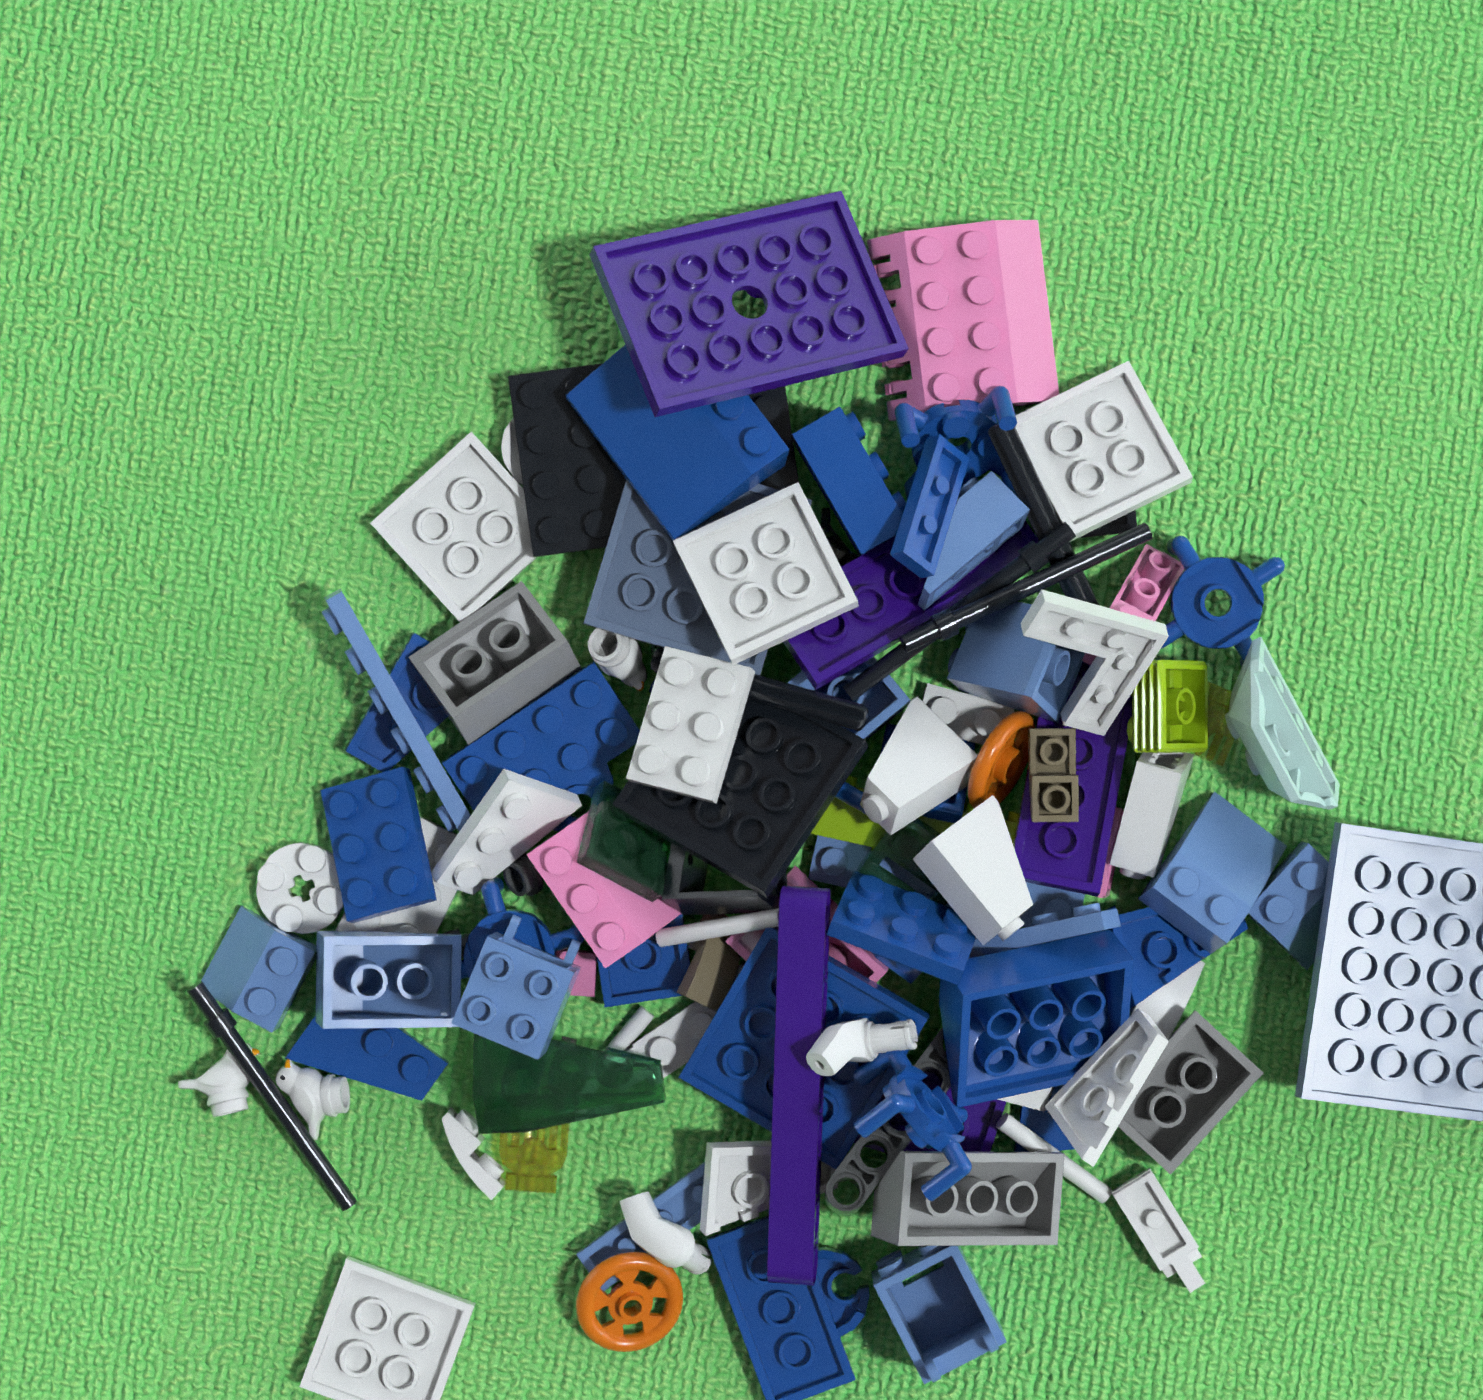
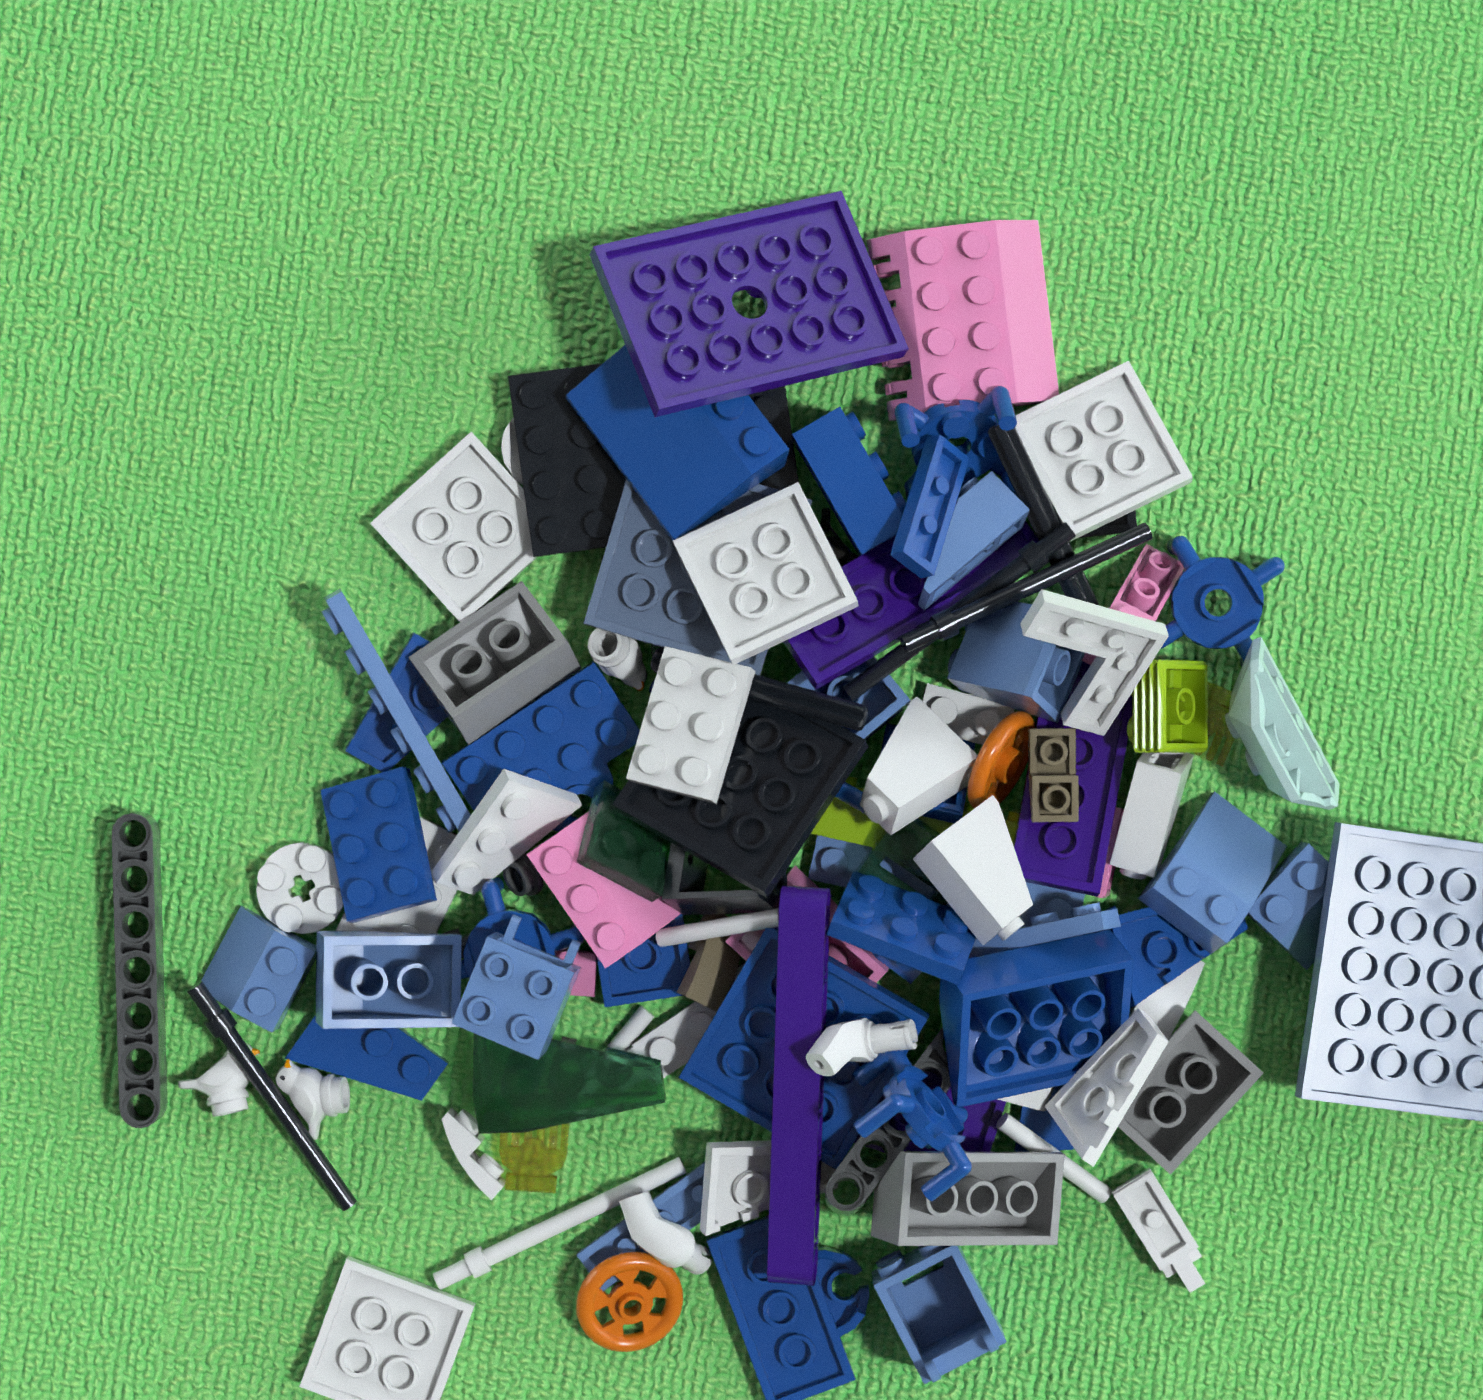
none -> dark grey beam [112,812,168,1128]
none -> white bar [433,1157,687,1290]

